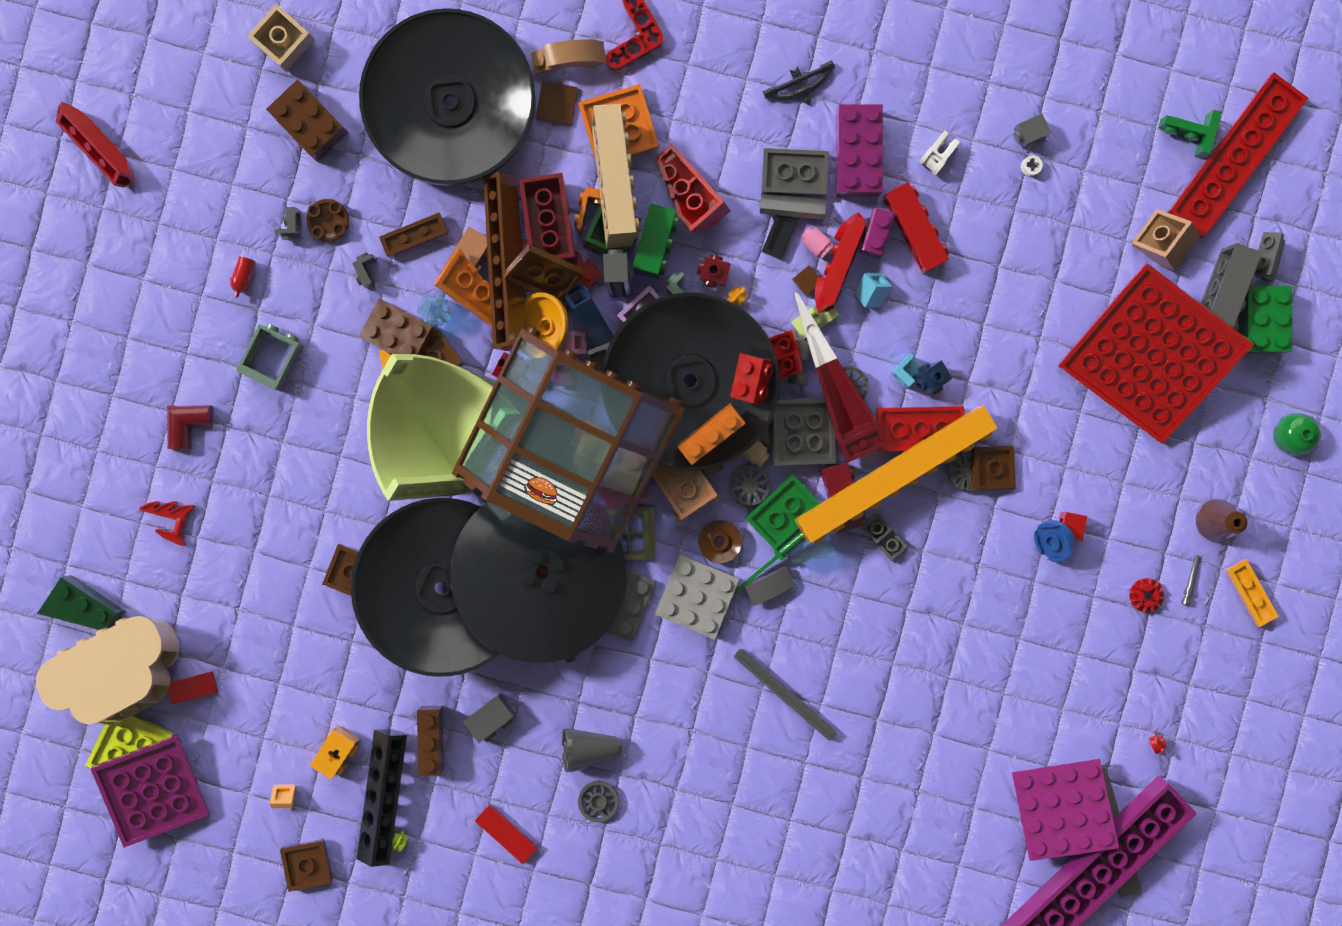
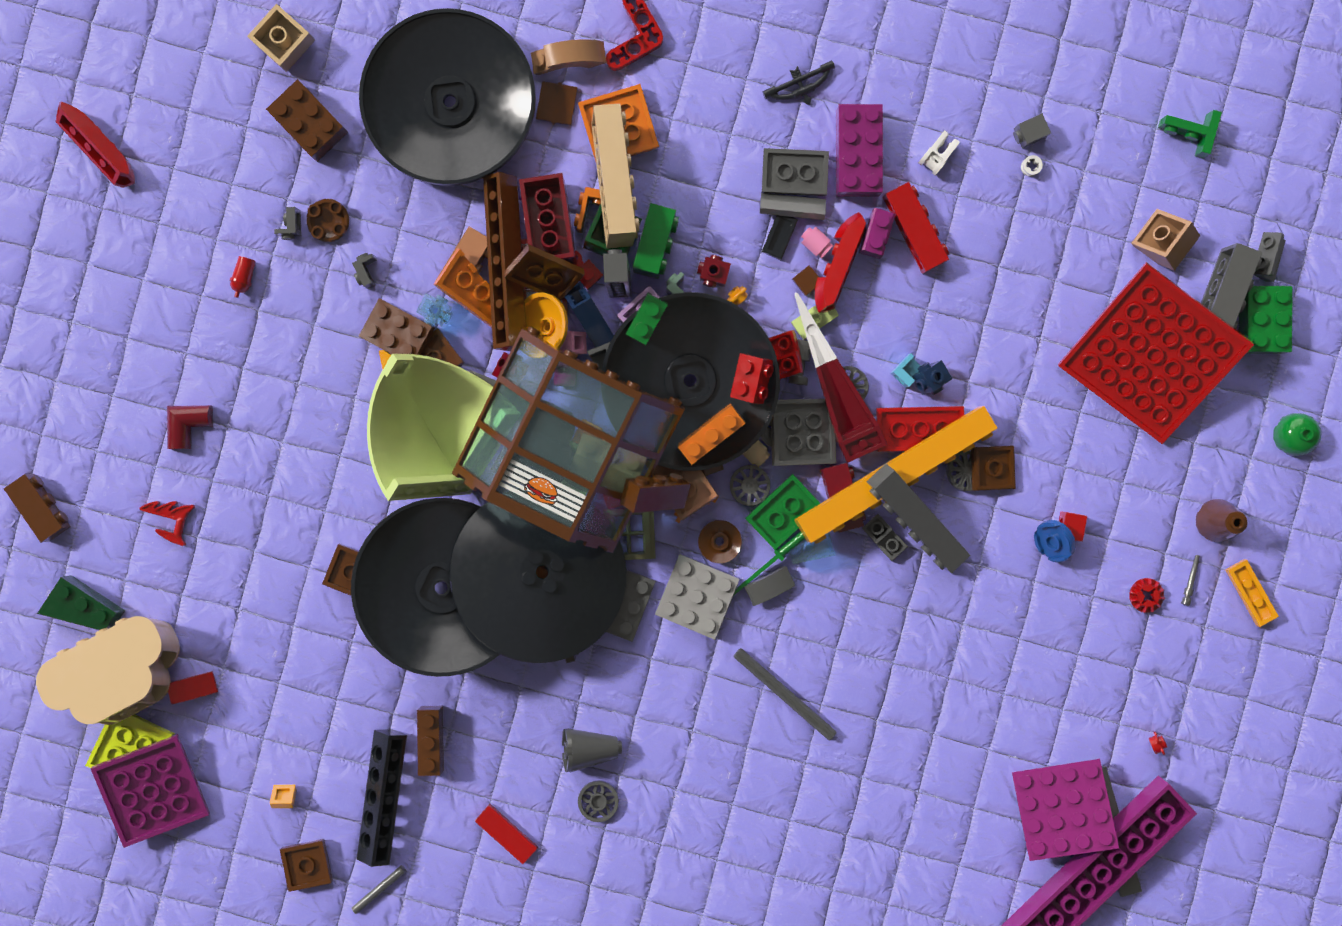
sand green window [236,323,303,391] -> none
light orange brick [309,725,360,780] -> none
reddish brown plate [379,212,449,258] -> none
lime plate [392,831,409,852] -> none
dark grey brick [463,693,516,743] -> none
red wedge [656,144,731,233] -> none
medium azure panel [854,273,892,308] -> none
red plate [1167,72,1308,239] -> none
none -> reddish brown brick [3,474,71,543]
none -> dark grey bar [351,865,407,914]
none -> reddish brown brick [620,473,691,513]
none -> green brick [626,293,668,345]
none -> dark grey brick [867,463,971,573]

